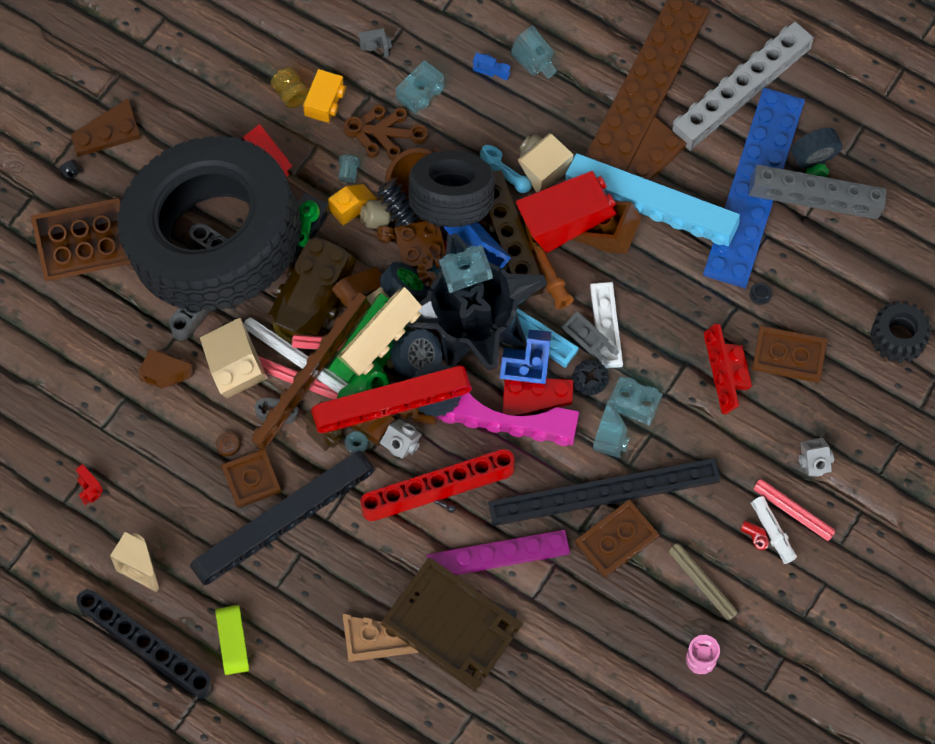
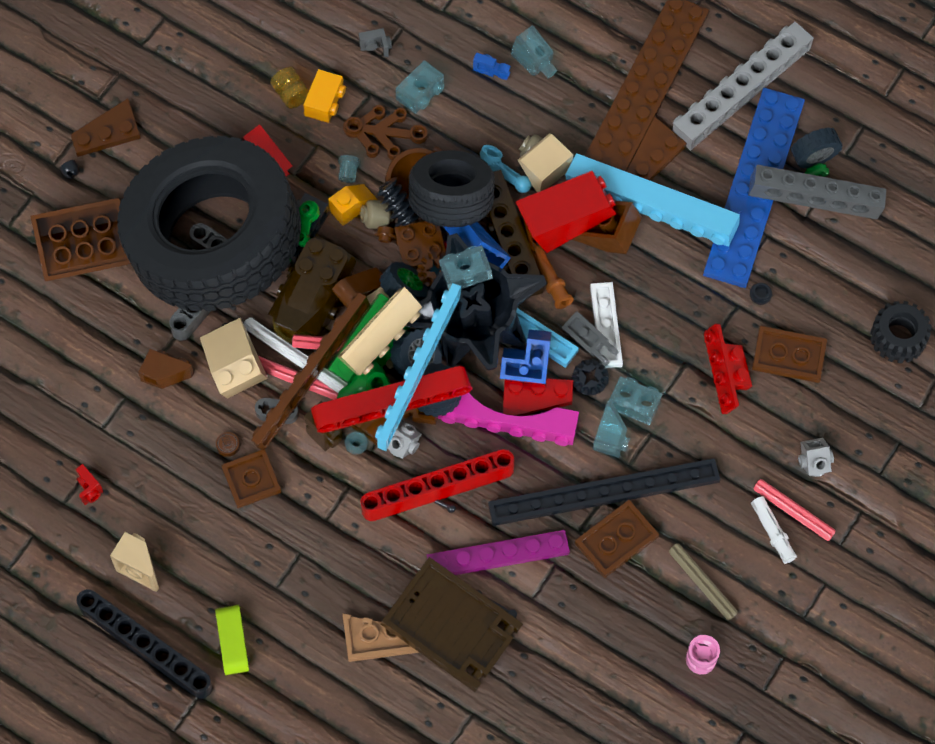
black beam [190,450,375,585] -> none
red arm [740,521,769,550] -> none
none -> medium azure plate [375,283,461,451]

